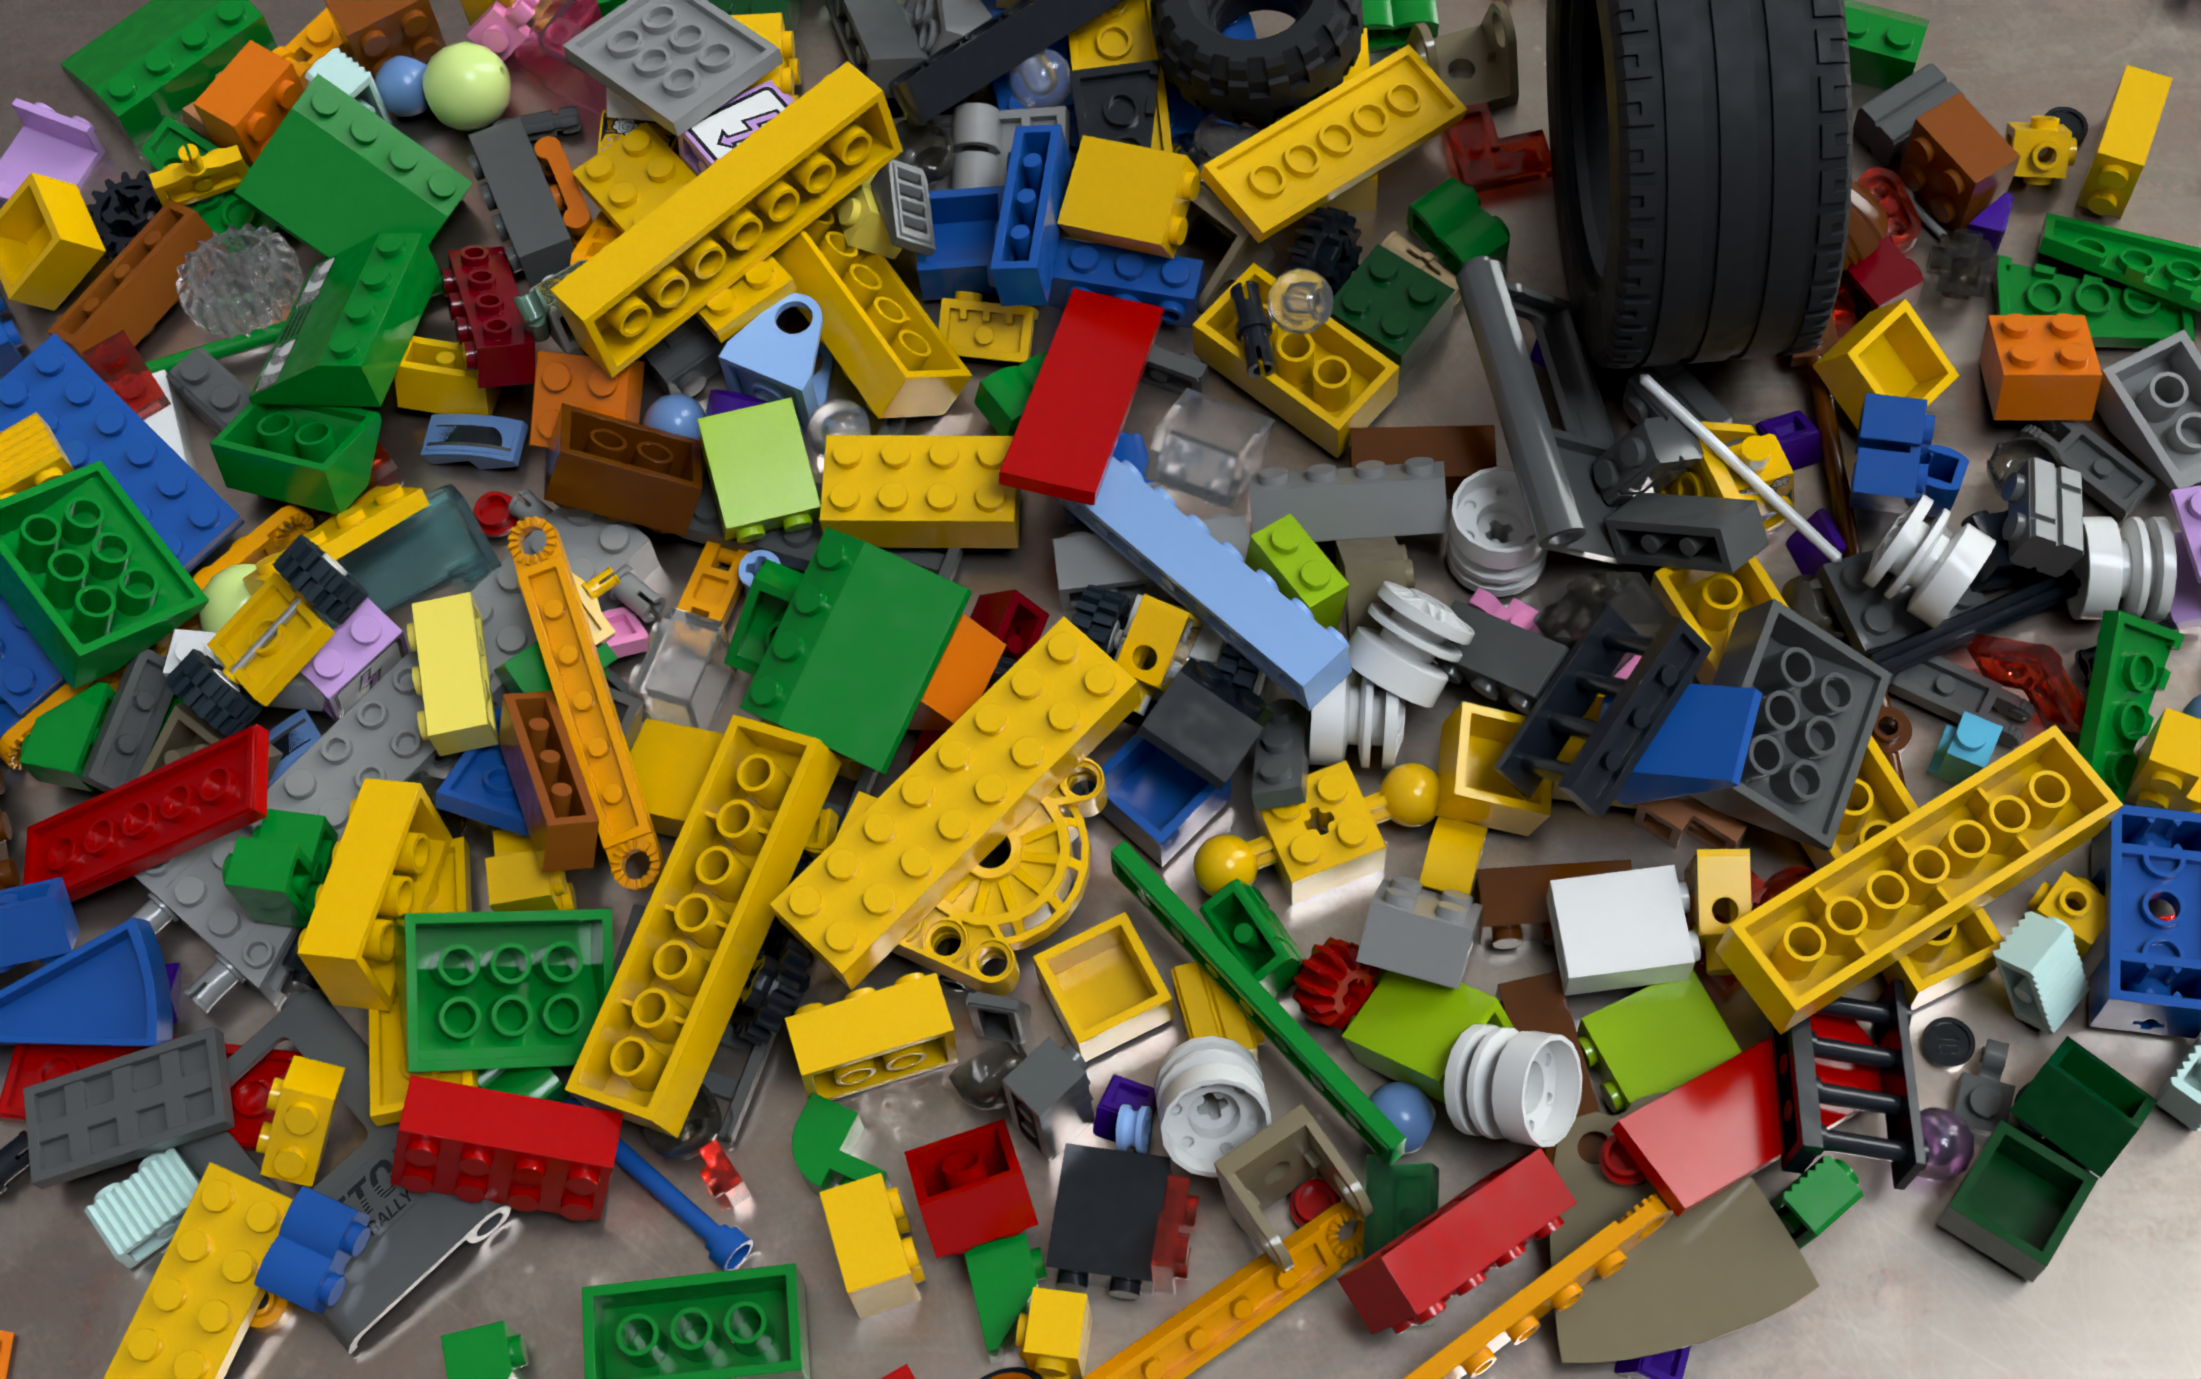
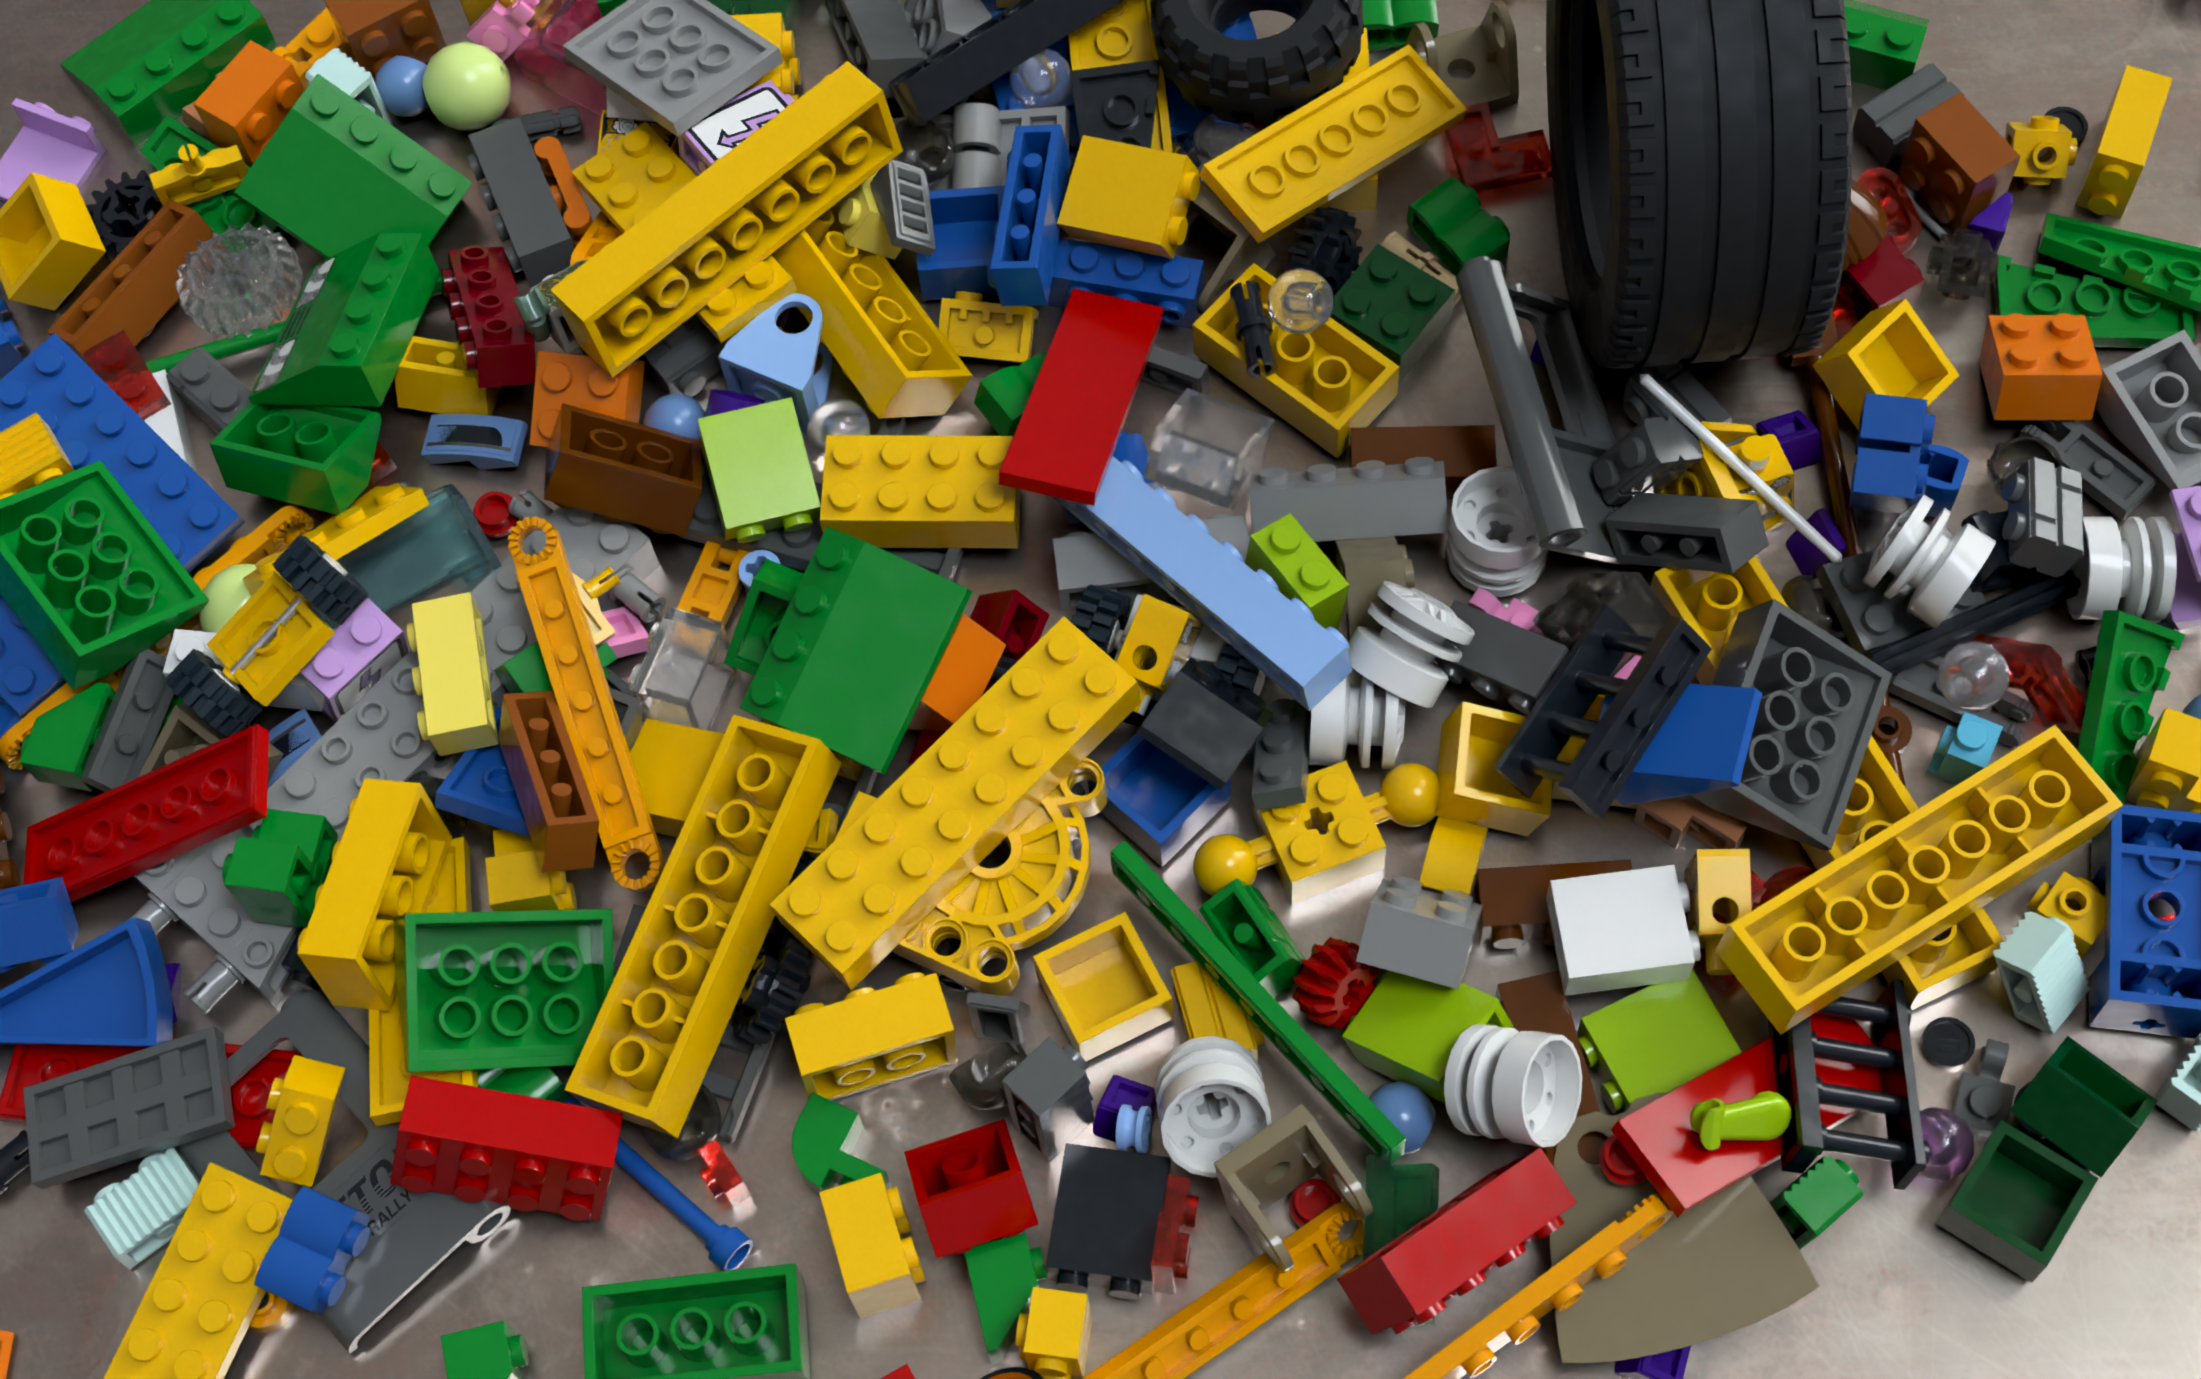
none -> lime piece [1690,1091,1791,1150]
none -> clear piece [1938,641,2010,712]

